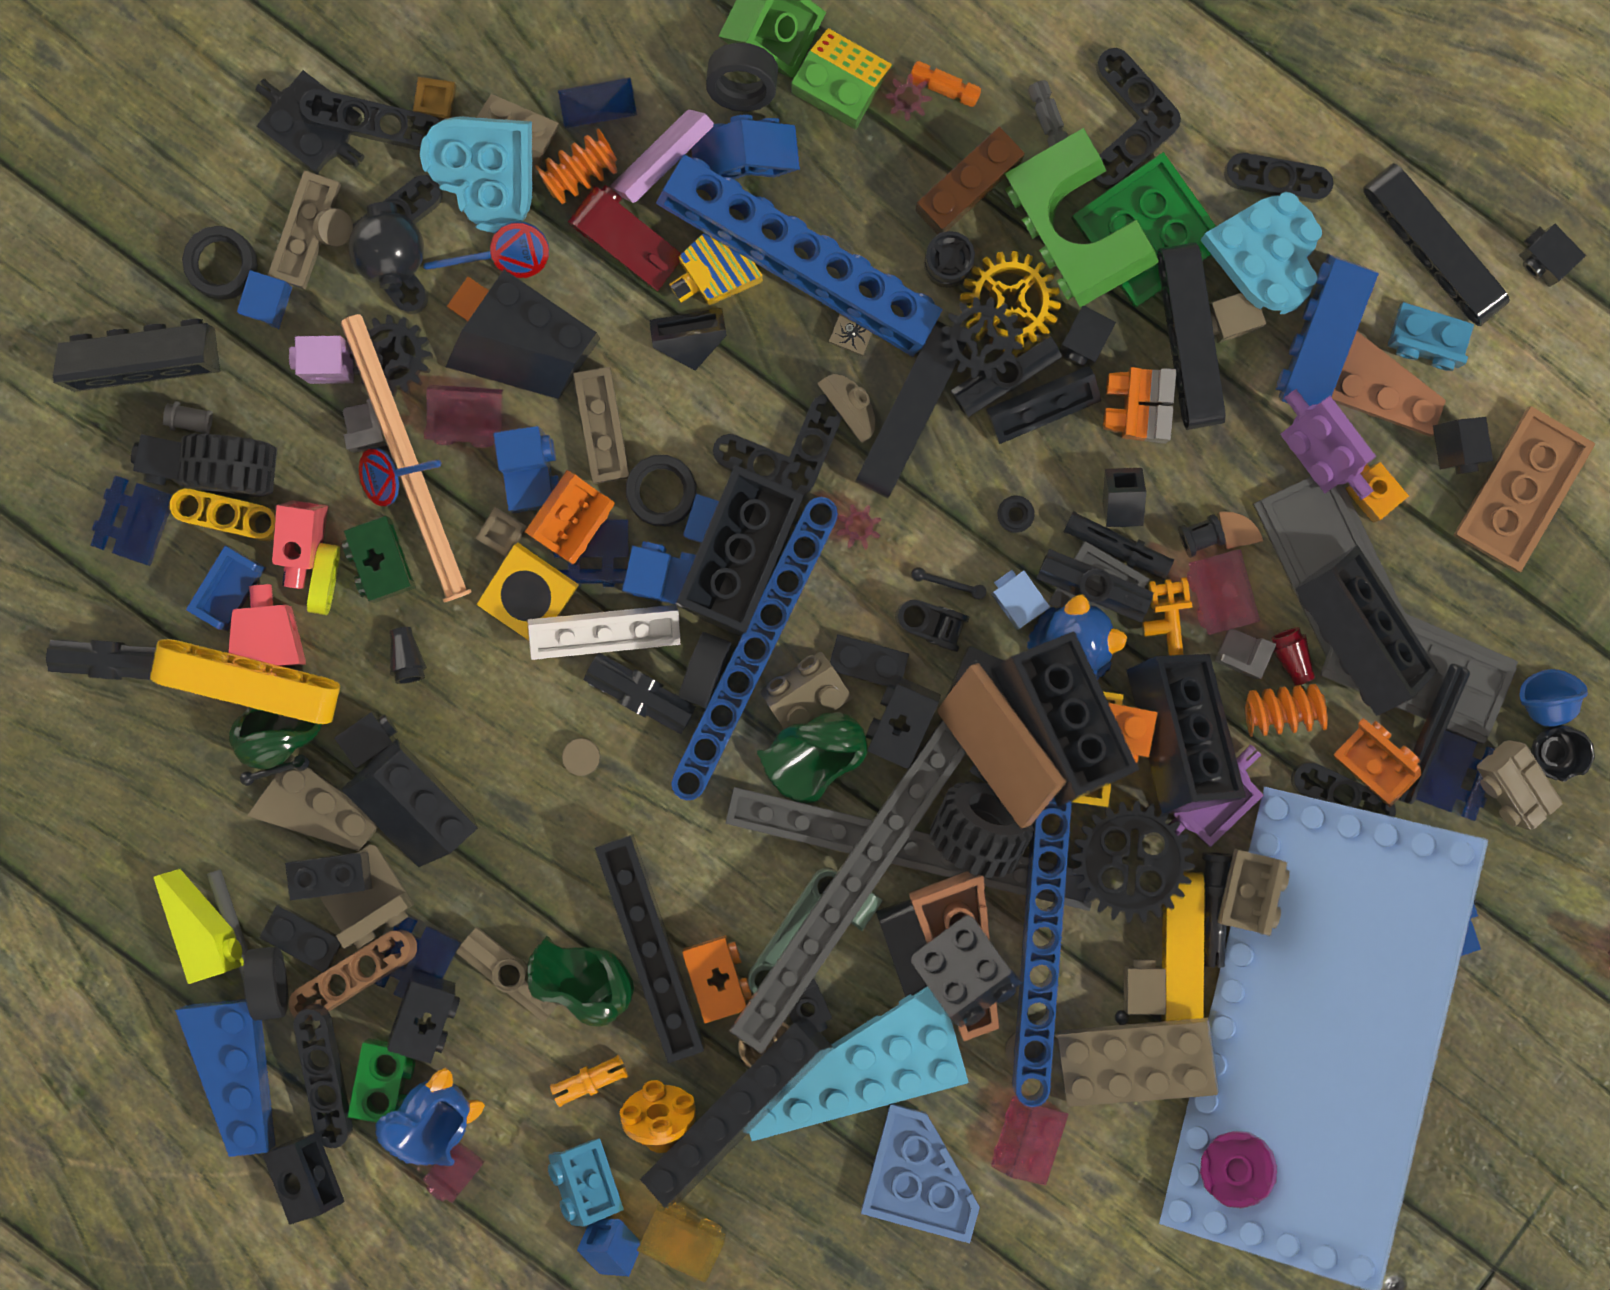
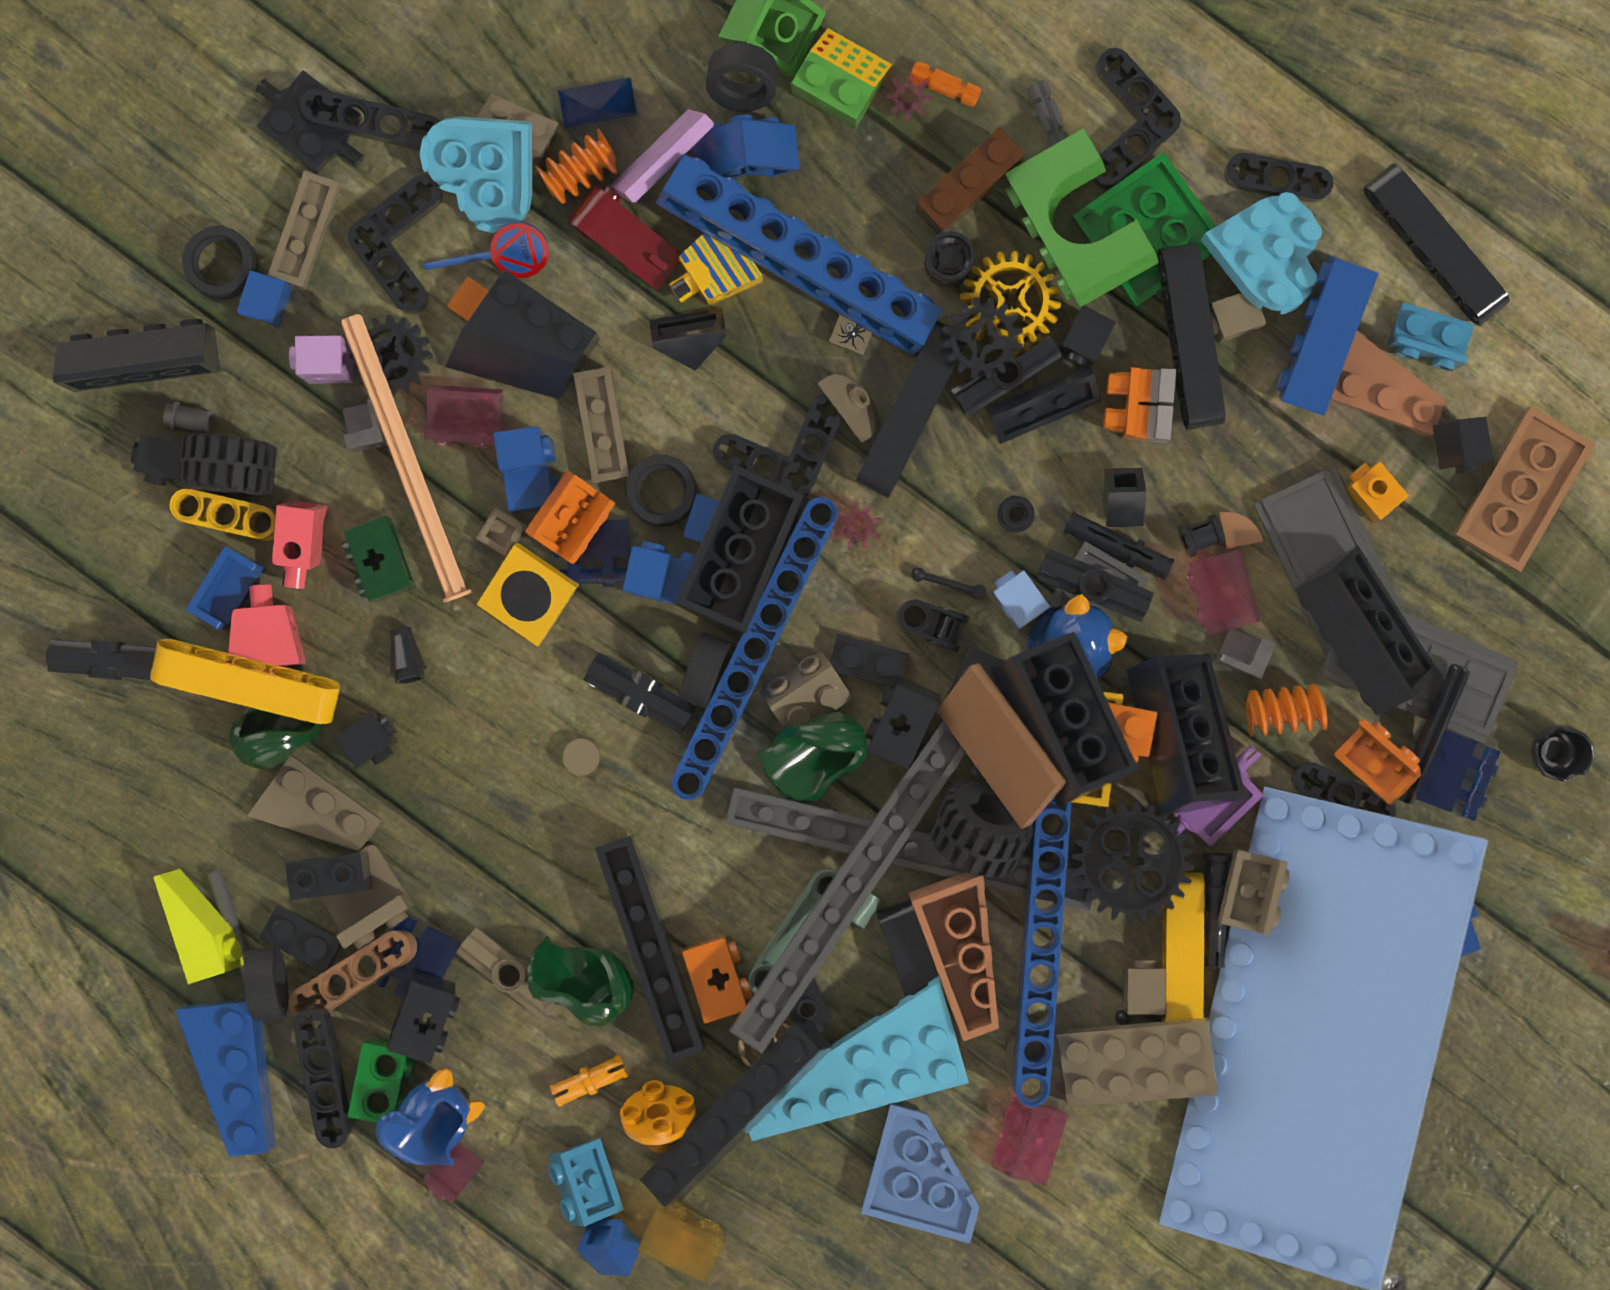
clear blue plate [90,475,173,566] -> none
black hinge [240,754,309,786] -> none
black brick [262,1132,345,1225] -> none
neon yellow beam [307,543,340,616] -> none
dark tan tile [313,208,353,246] -> none
black slope [341,738,478,868] -> none
black brick [349,202,424,289] -> none
piece [358,448,441,507] -> none
pearl gold tile [413,77,456,120] -> none
white plate [527,605,680,660] -> none
black bracket [911,916,1022,1028] -> none
light orange arm [1142,577,1193,655] -> none
magenta tile [1200,1131,1277,1208] -> none
dark red cone [1271,627,1315,685] -> none
medium lavender plate [1280,388,1376,500] -> none
dark tan brick [1477,740,1562,830] -> none
black brick [1519,223,1586,287] -> none
blue helmet [1519,669,1588,727] -> none

